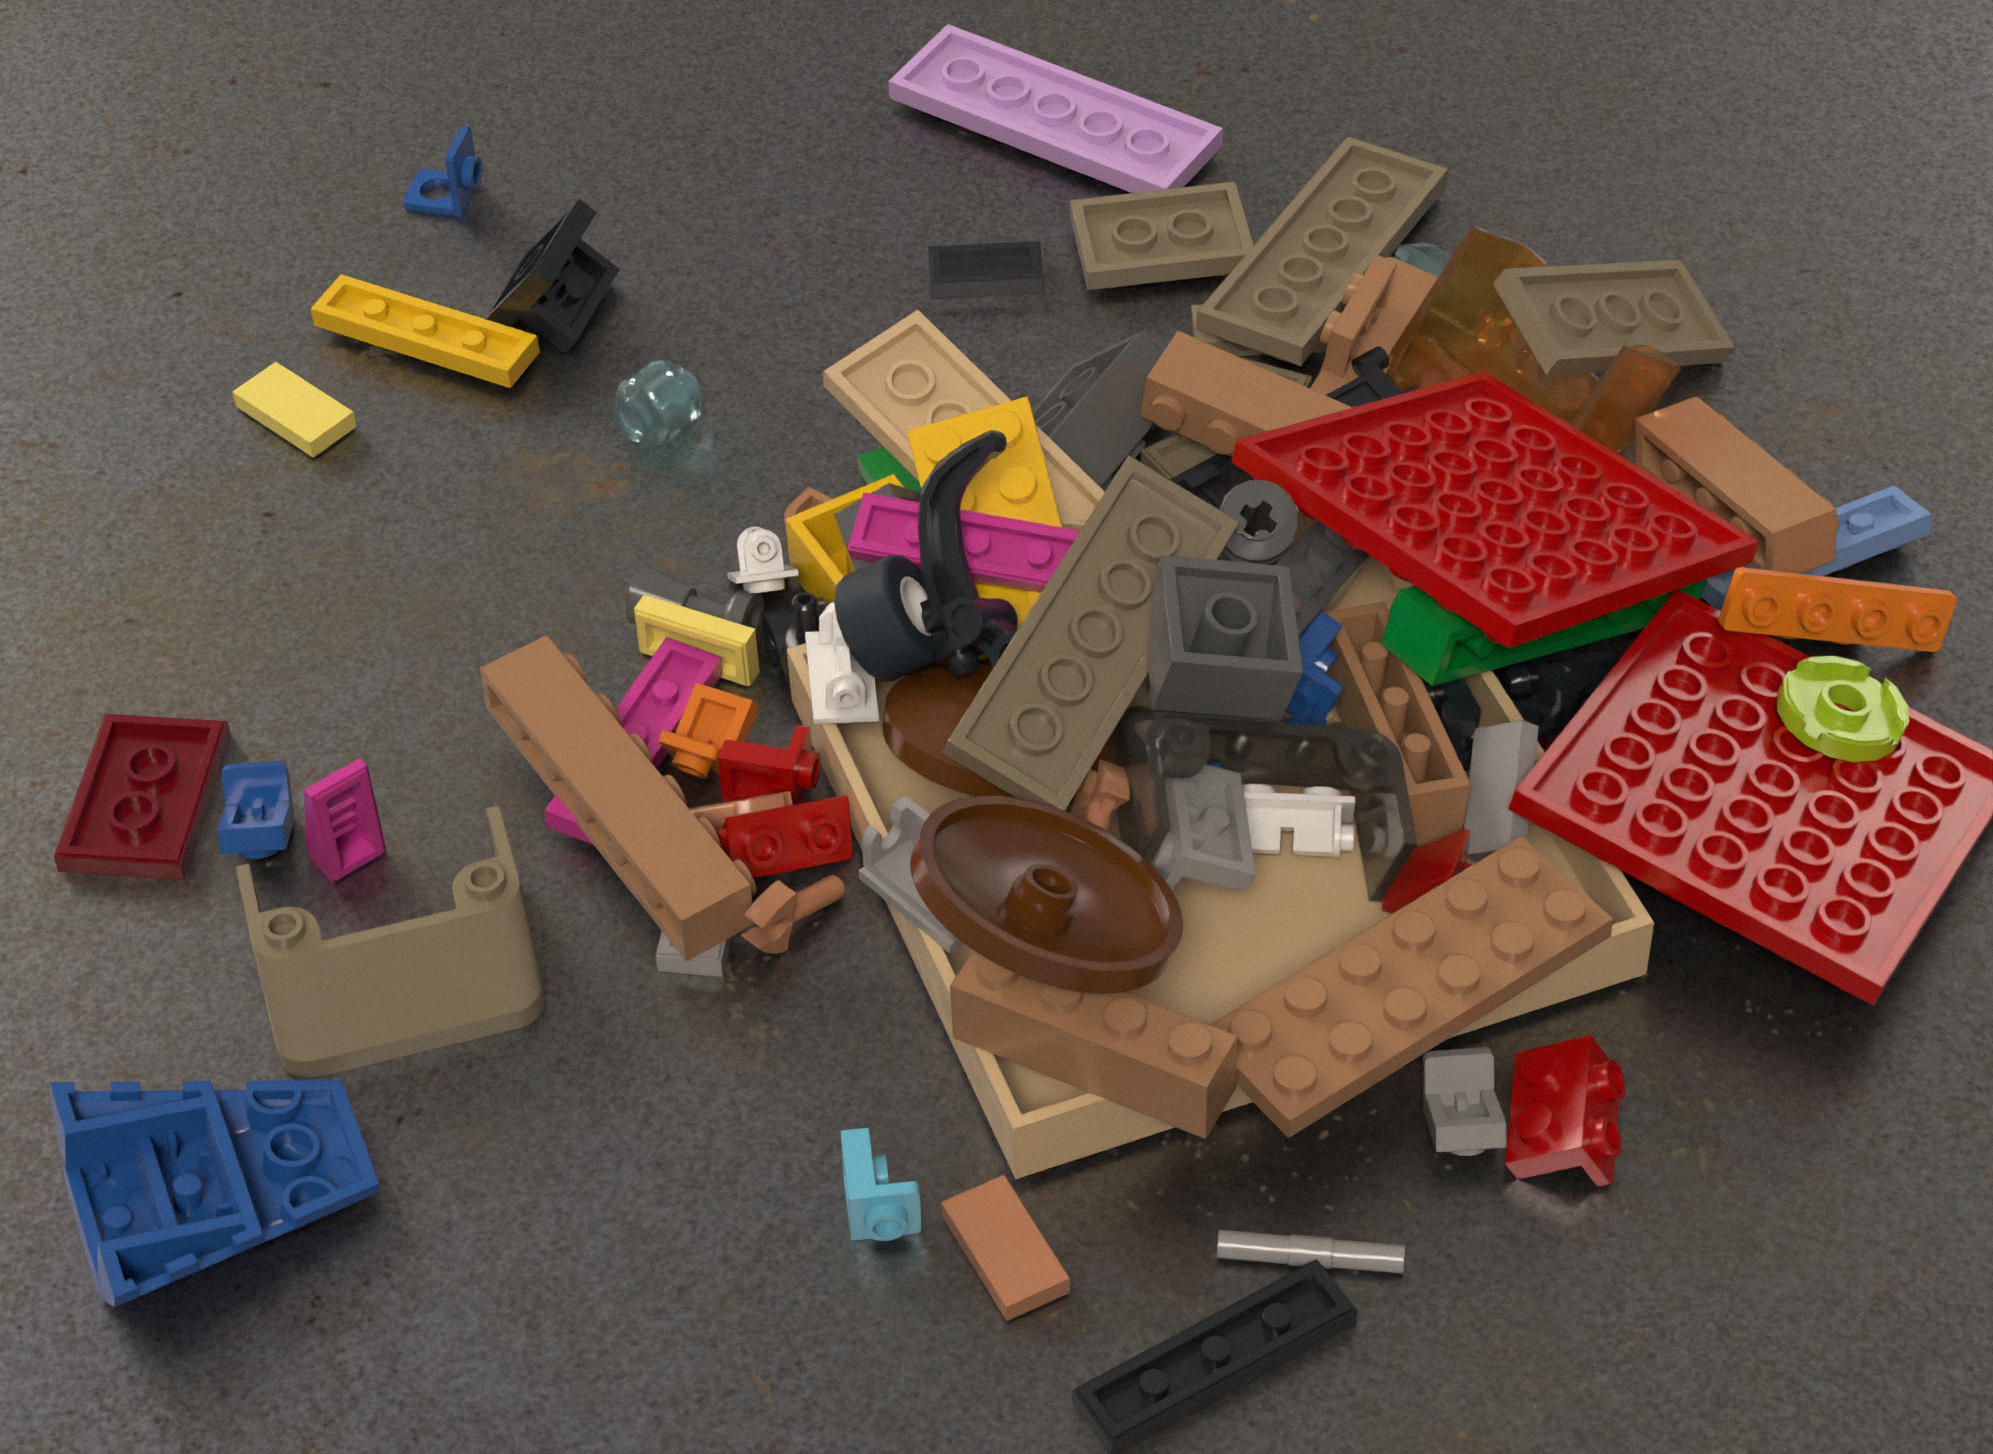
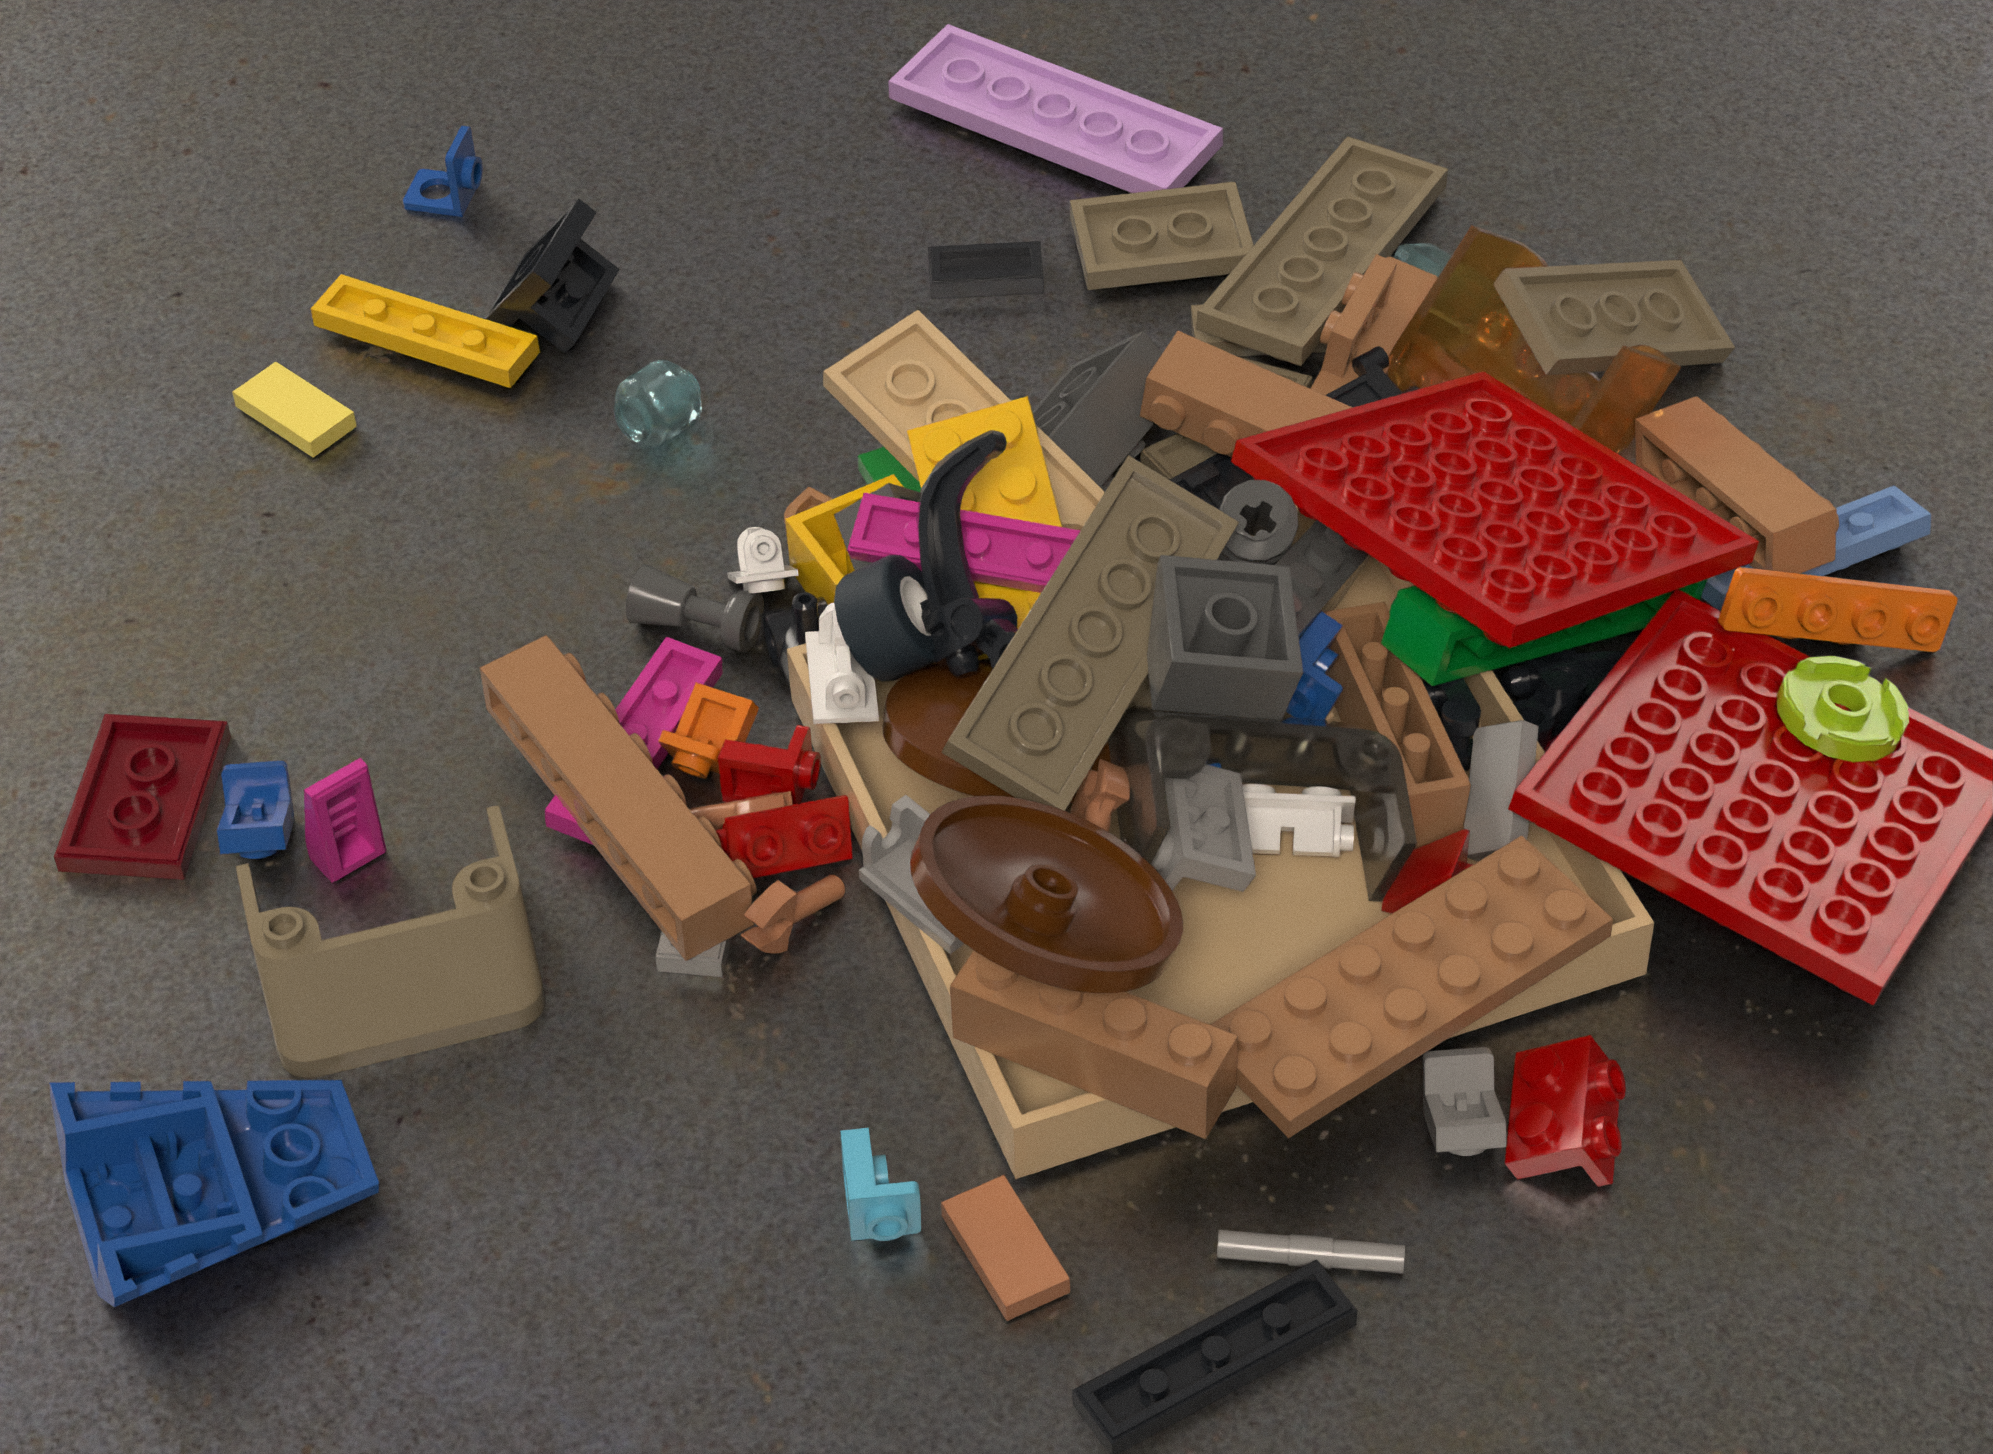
light yellow tile [634,595,760,686] -> none

